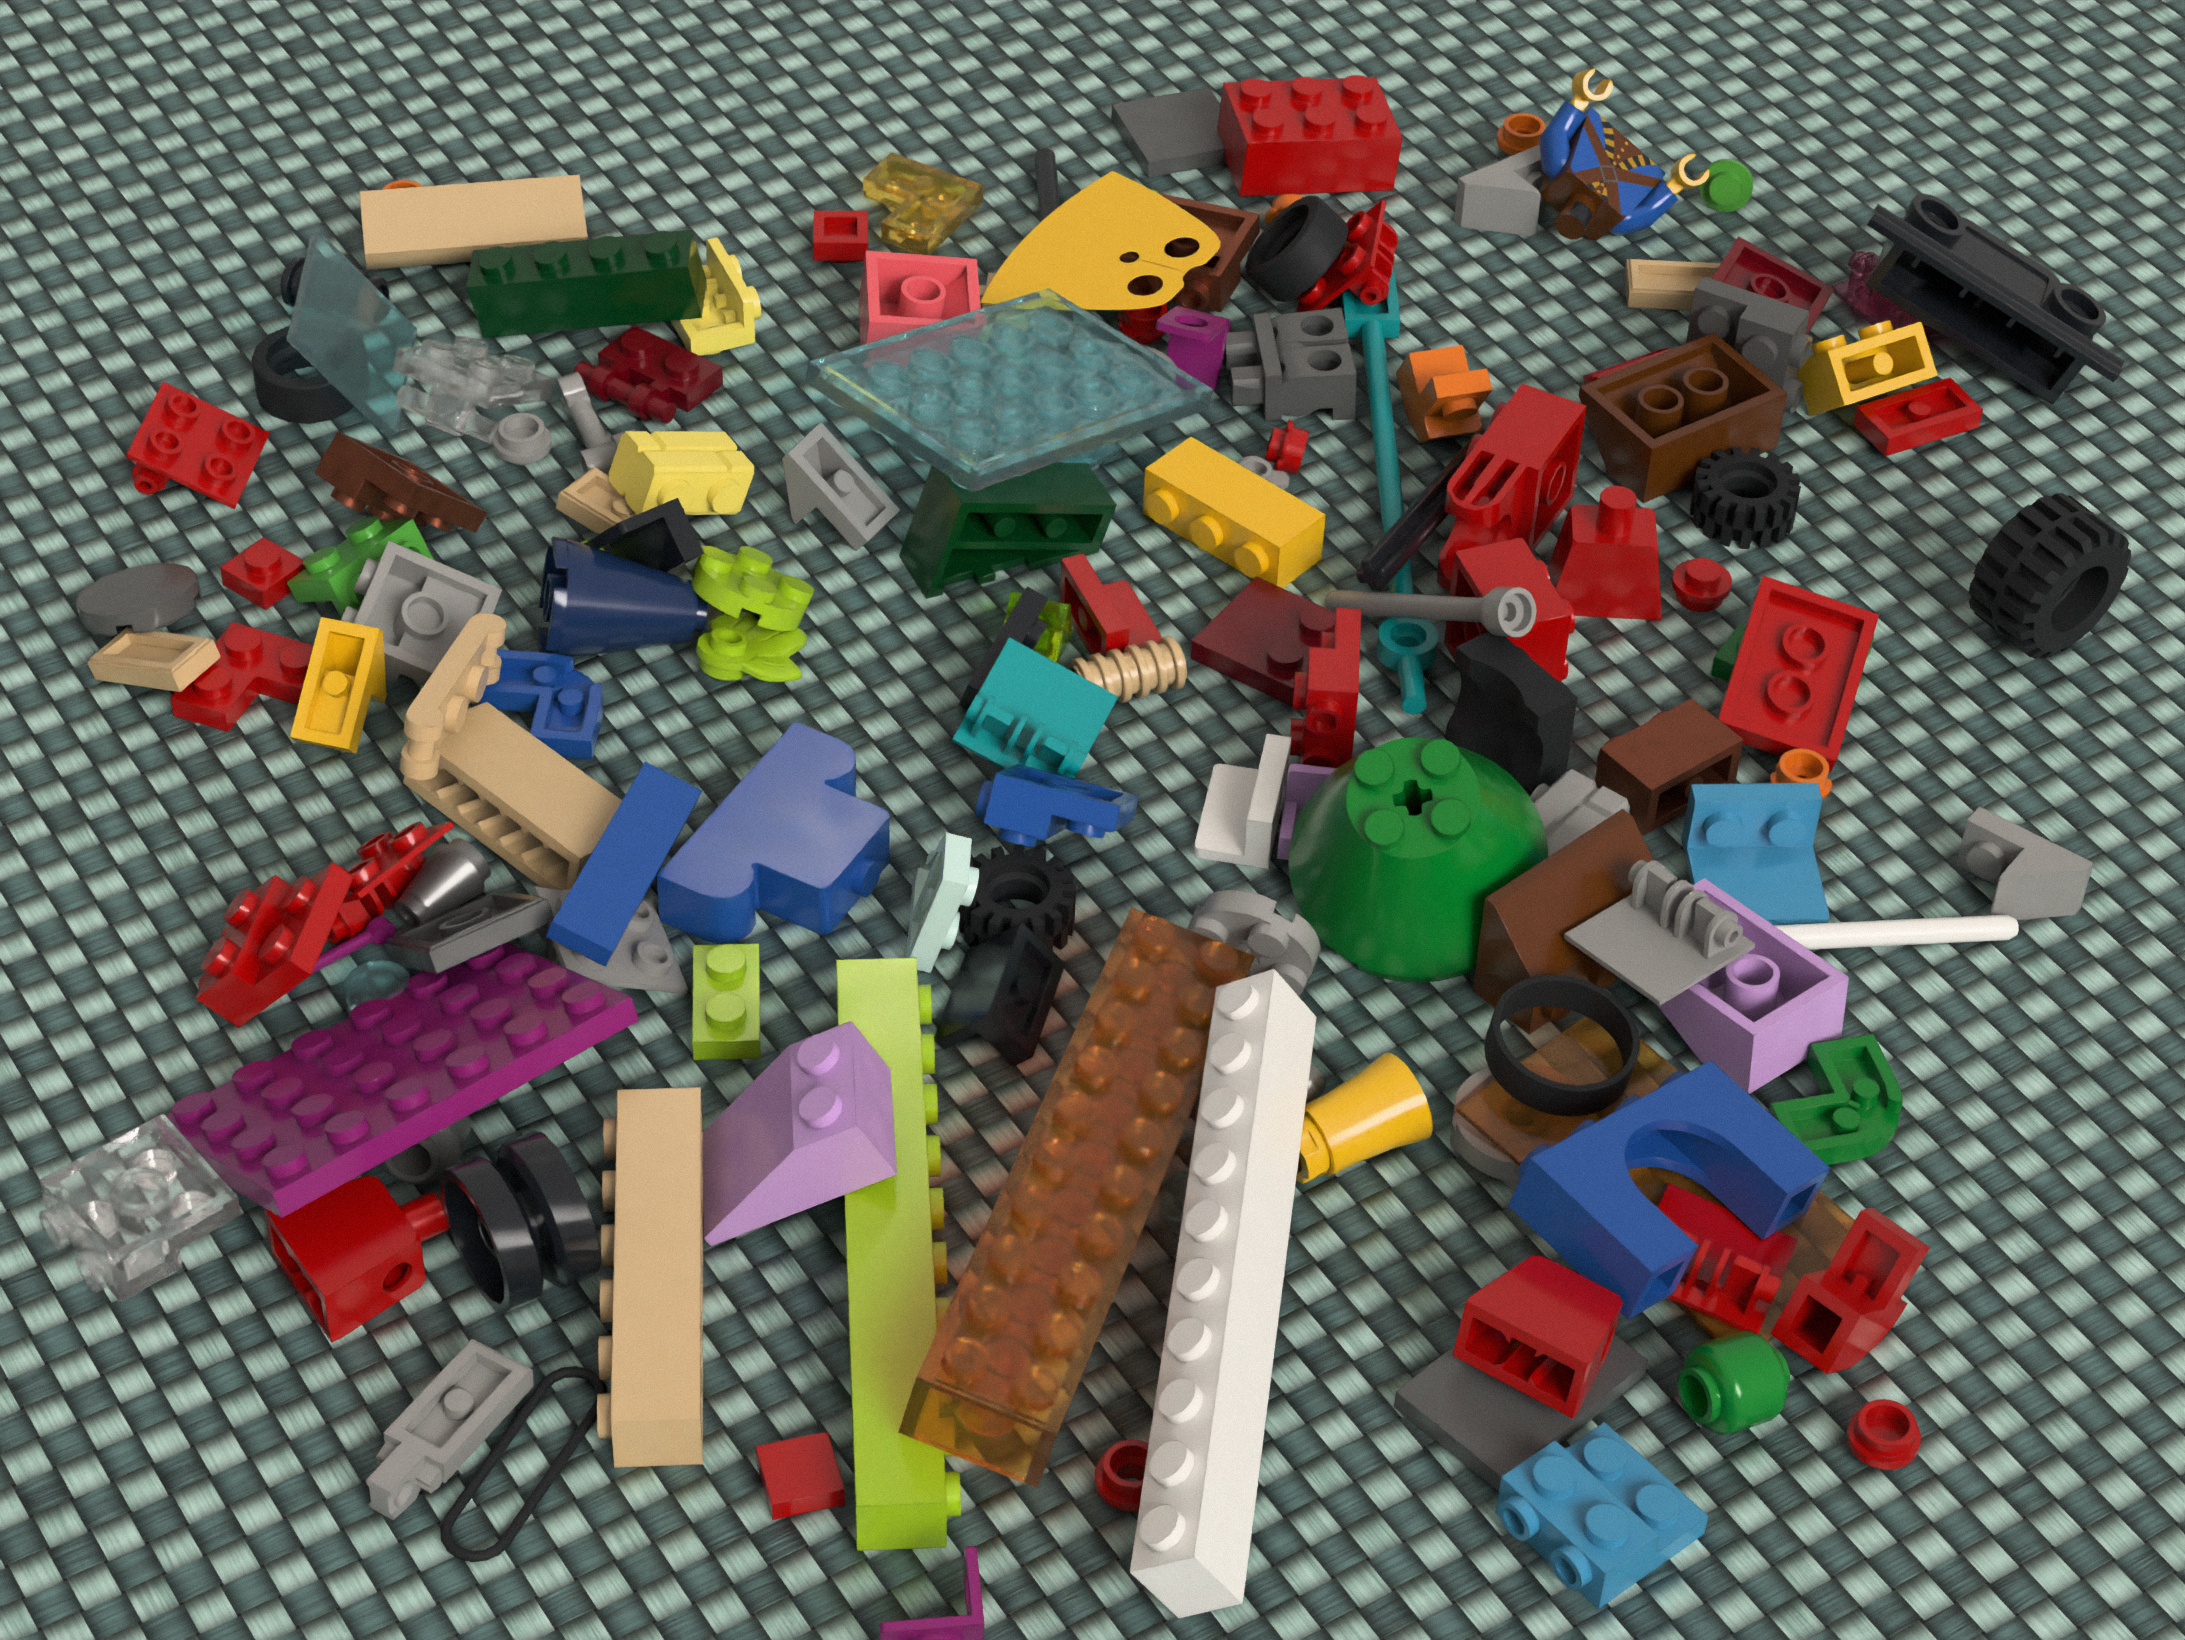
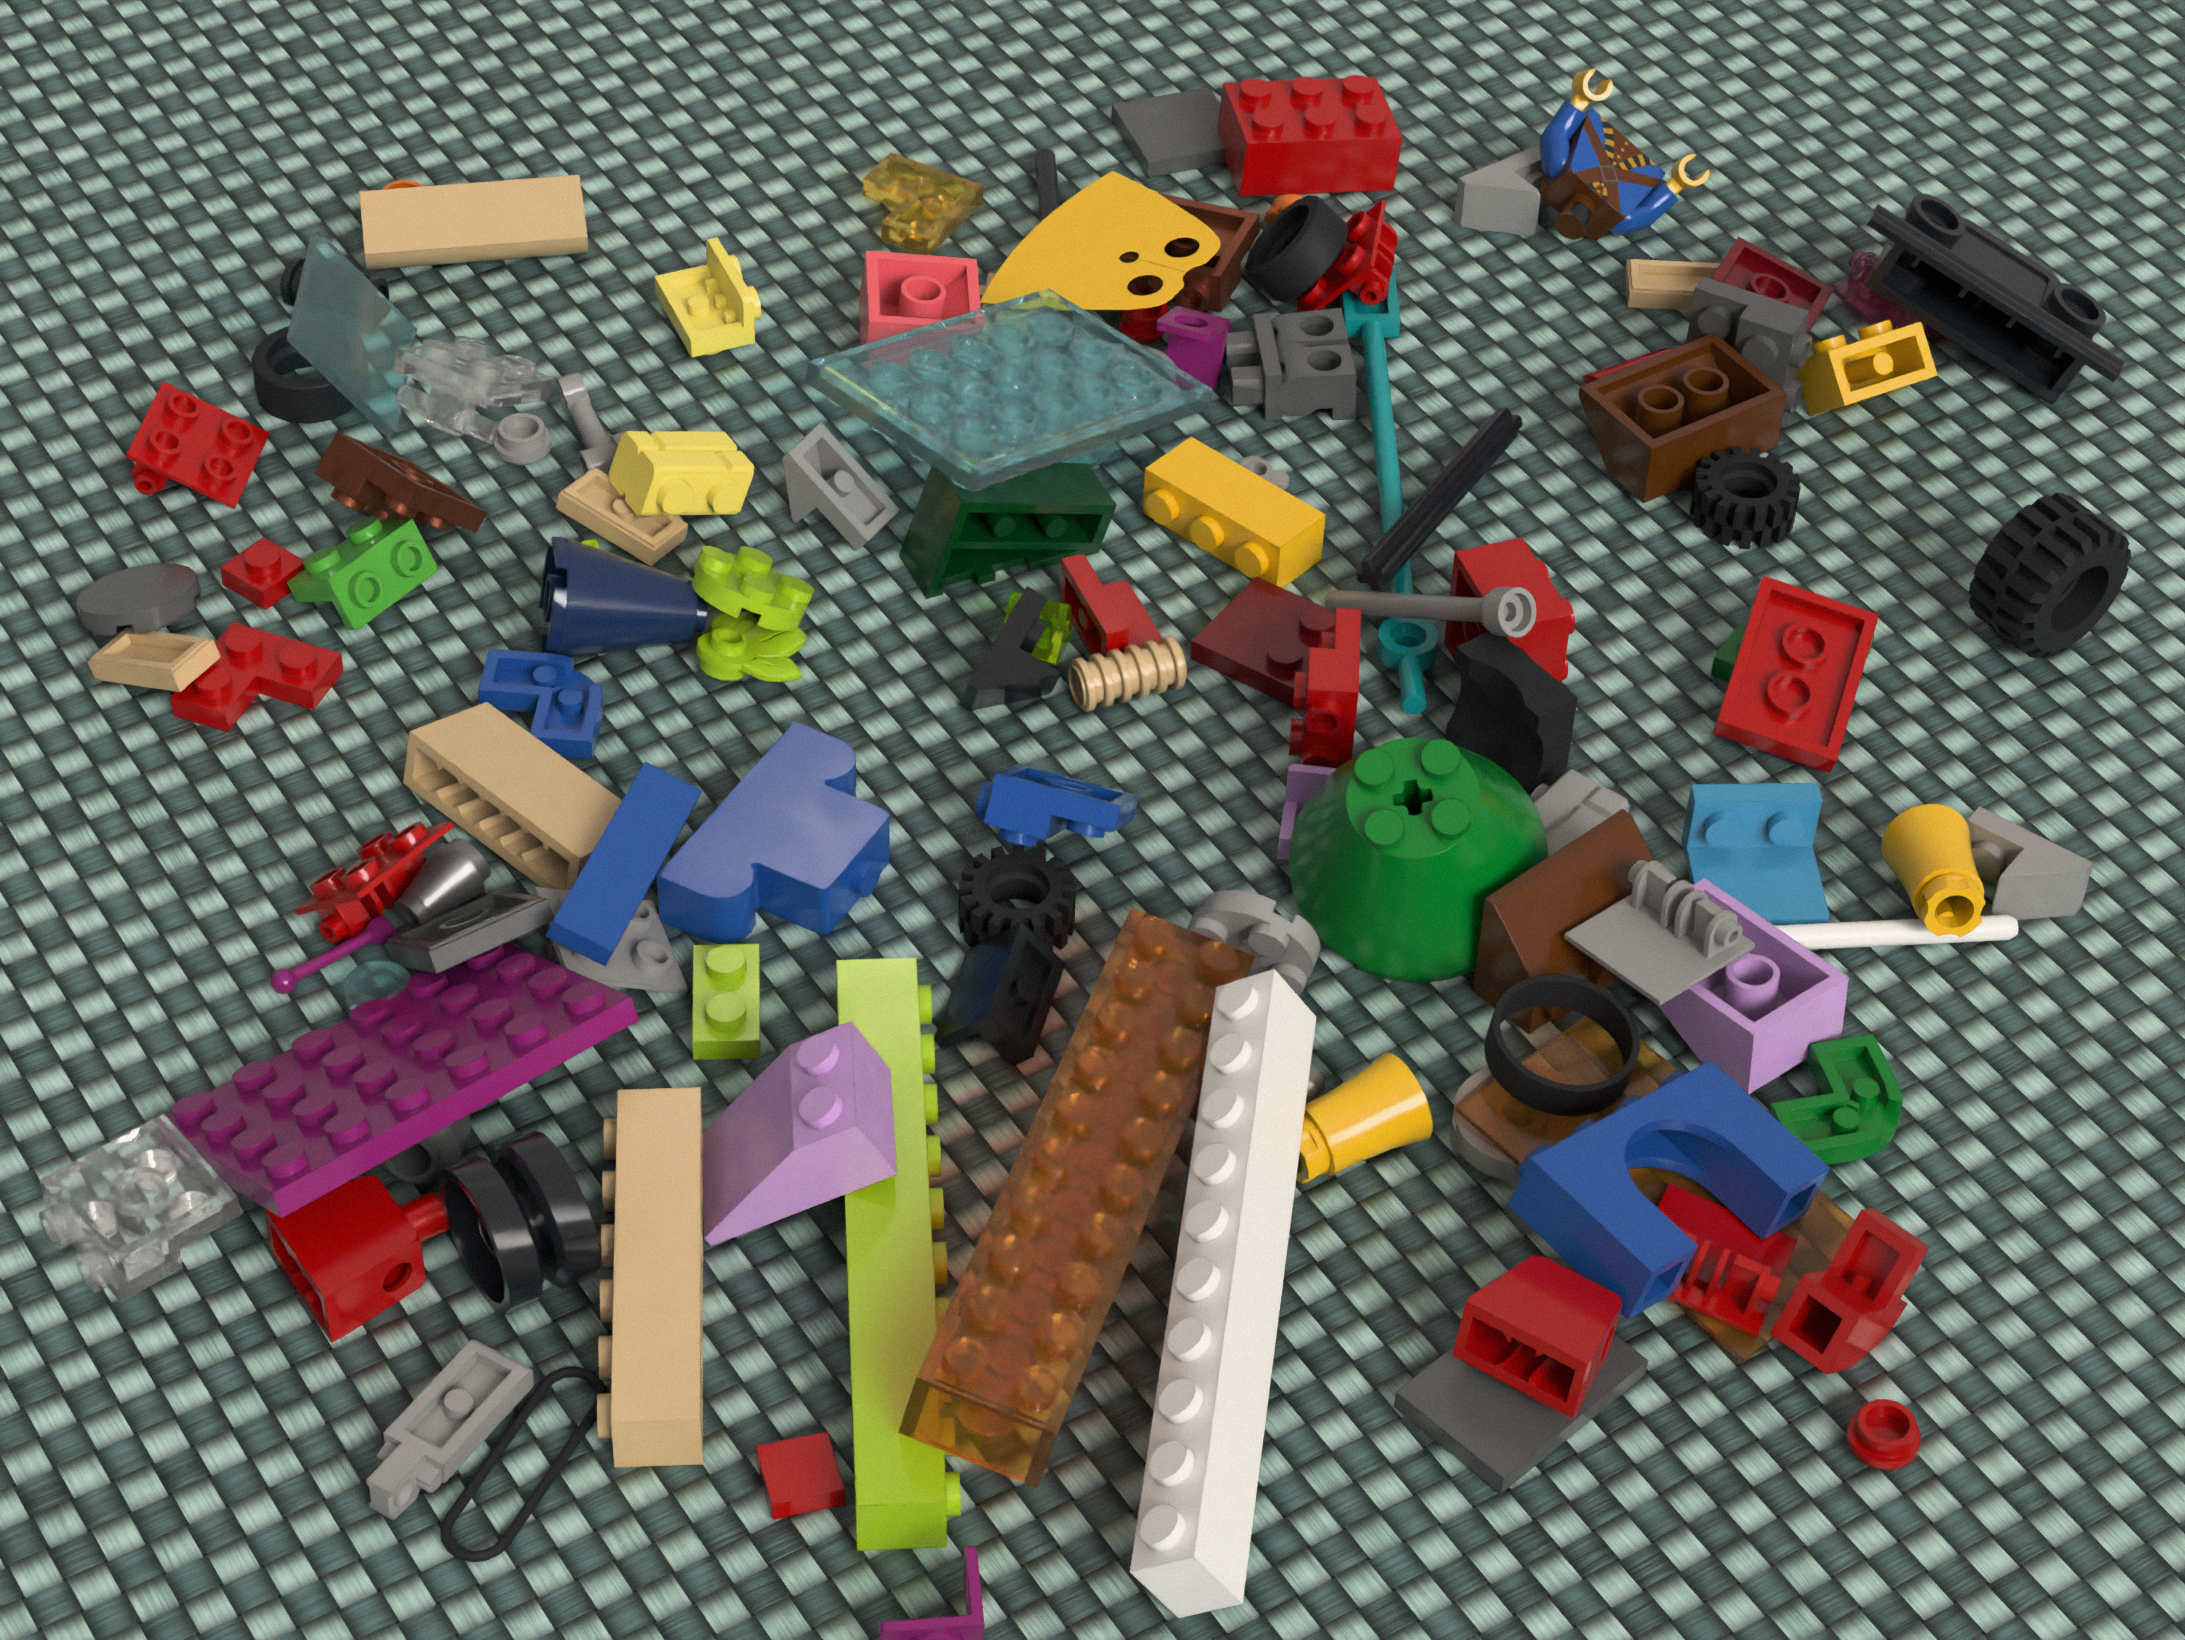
red plate [195,862,354,1028] -> none
yellow slope [290,617,387,754] -> none
light grey plate [340,541,502,685] -> none
tan plate [399,613,507,780] -> none
dark green brick [466,230,707,338] -> none
dark red plate [573,325,723,424] -> none
black panel [584,498,704,573] -> none
red plate [813,211,868,263] -> none
light aqua wing [906,832,979,973] -> none
teal hinge [952,637,1118,778] -> none
red plate [1095,1439,1149,1511] -> none
white panel [1194,734,1292,869] -> none
red plate [1264,420,1309,475] -> none
orange brick [1396,345,1492,442] -> none
red brick [1437,384,1586,592] -> none
dark azure plate [1495,1422,1709,1610] -> none
orange plate [1496,113,1546,156] -> none
red torso [1547,486,1662,621] -> none
copper brick [1595,698,1744,835] -> none
red plate [1672,558,1732,612] -> none
green head [1677,1331,1790,1435] -> none
bright green plate [1699,159,1754,212] -> none
orange plate [1770,748,1832,799] -> none
red plate [1853,378,1983,457] -> none
none -> yellow plant [1881,804,1985,937]

